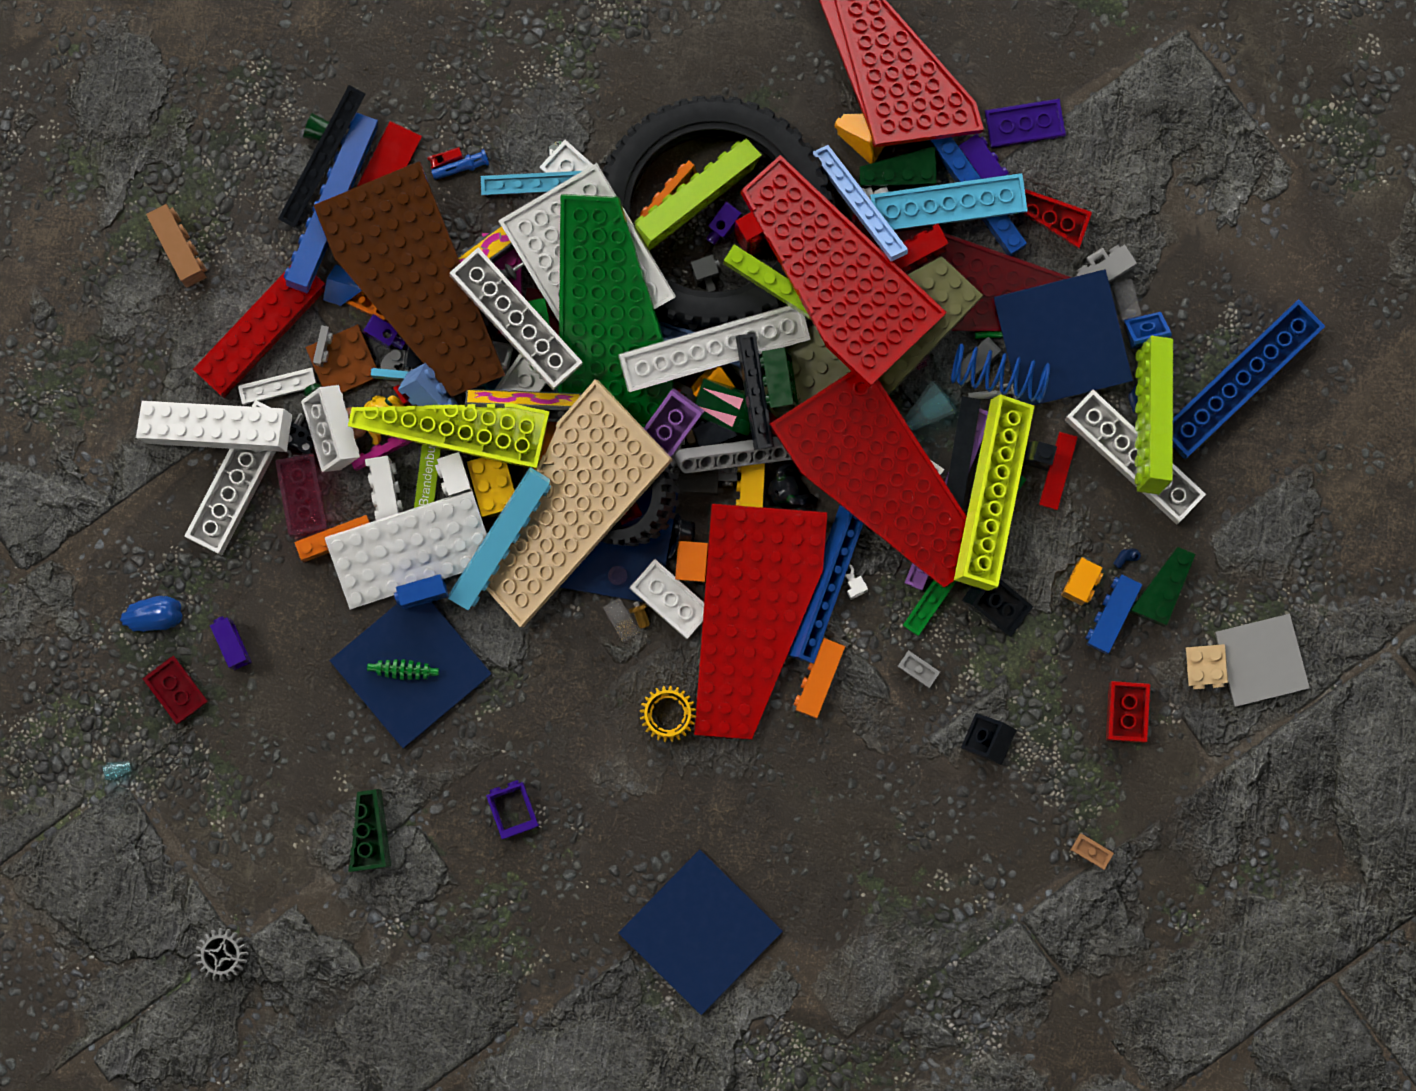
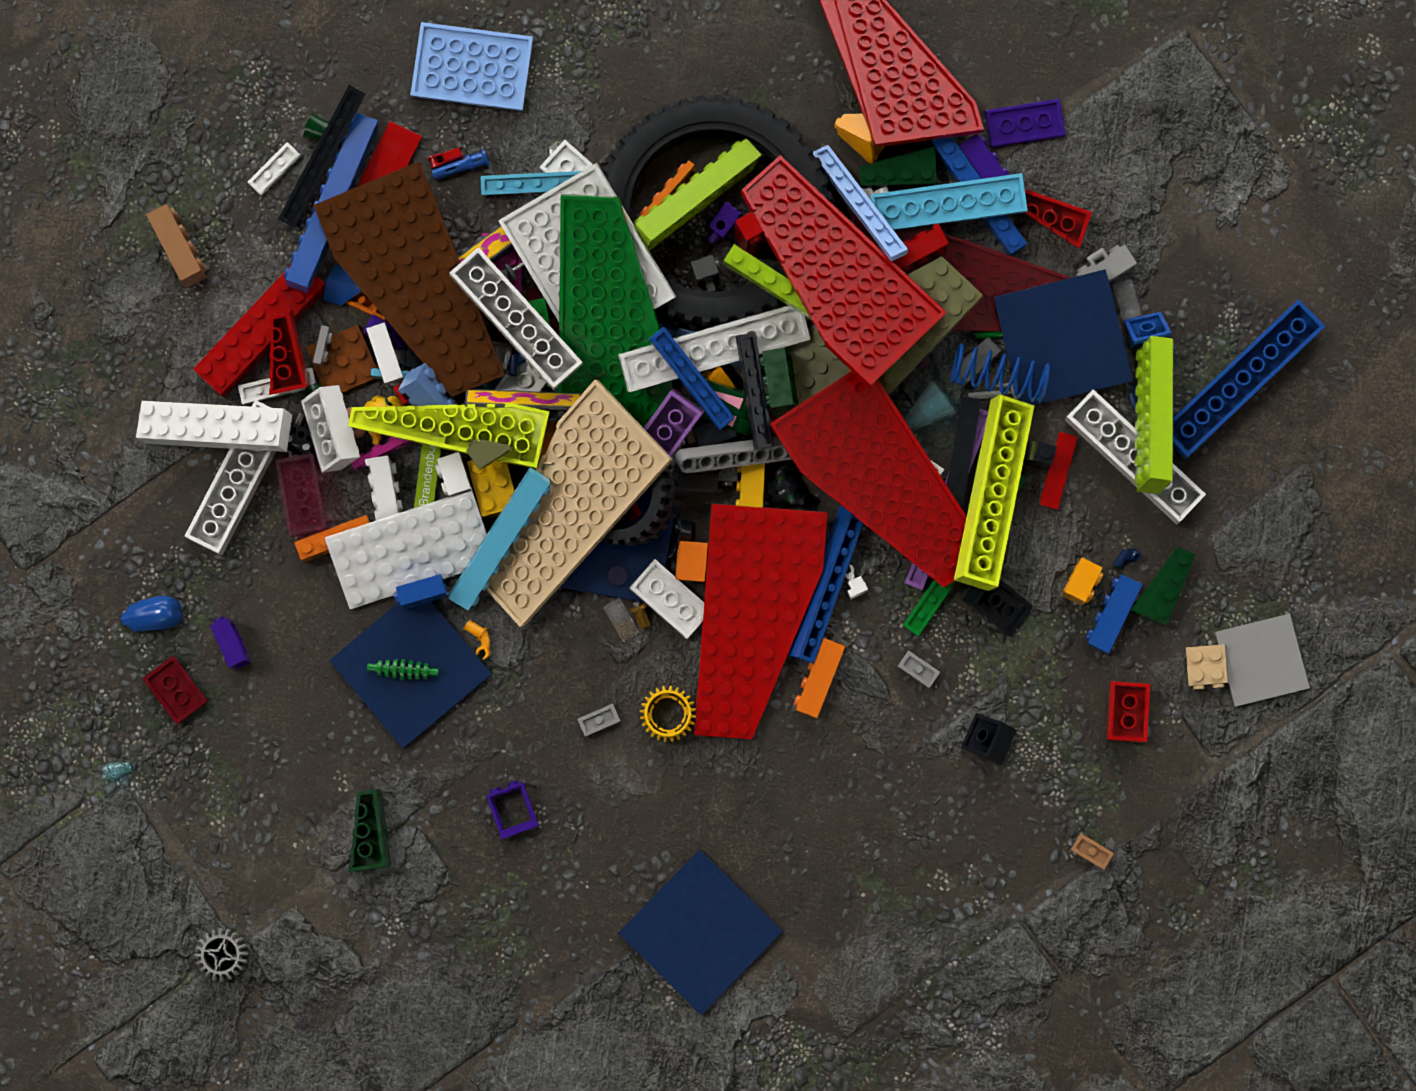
none -> white tile [248,142,301,196]
none -> red wedge [269,310,310,395]
none -> white tile [366,322,403,383]
none -> light blue plate [410,22,533,112]
none -> light orange piece [464,619,491,659]
none -> olive slope [466,439,512,471]
none -> dark blue arm [508,352,526,377]
none -> light grey plate [578,703,621,737]
none -> blue tile [648,327,735,430]

